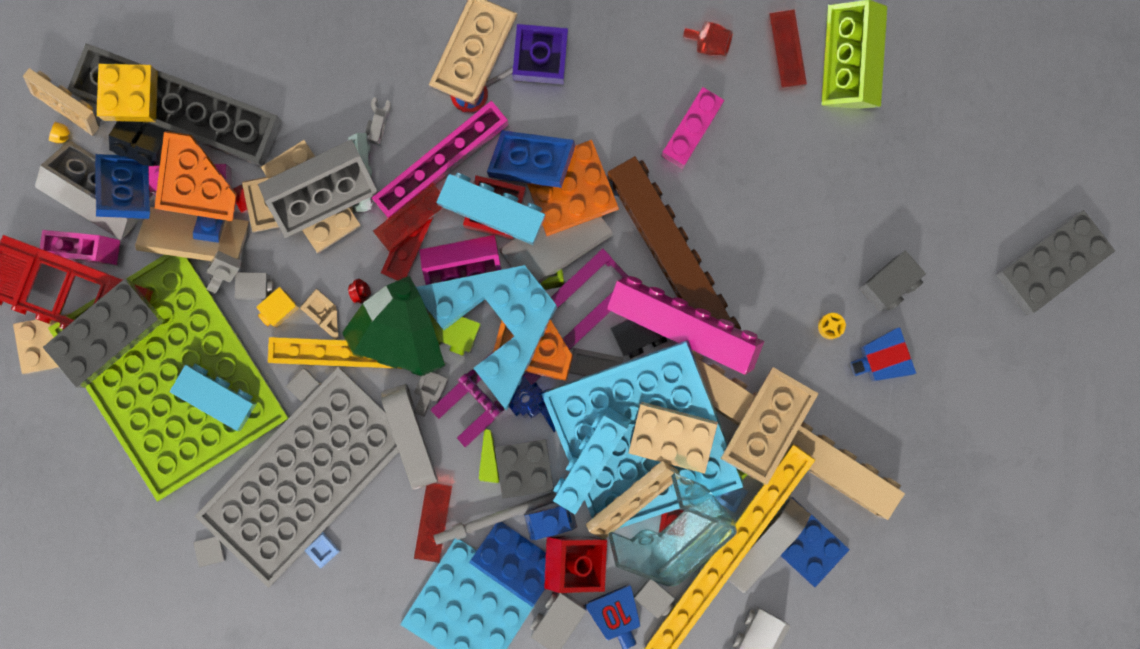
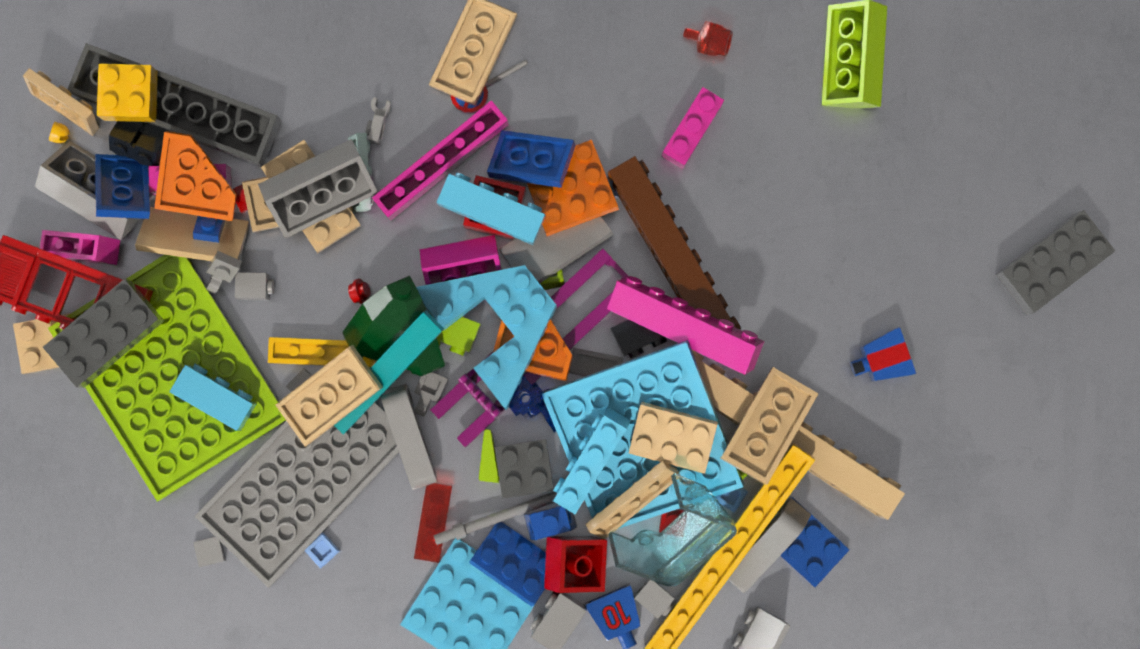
yellow brick [256,287,299,328] -> none
tan slope [299,288,338,340] -> none
clear red plate [373,183,444,252] -> none
red plate [381,203,436,281] -> none
dark purple brick [512,24,568,85] -> none
clear red plate [768,9,807,90] -> none
yellow wheel [818,313,846,339] -> none
dark grey brick [859,250,926,311] -> none
none -> tan tile [276,345,383,447]
none -> teal tile [334,310,444,434]

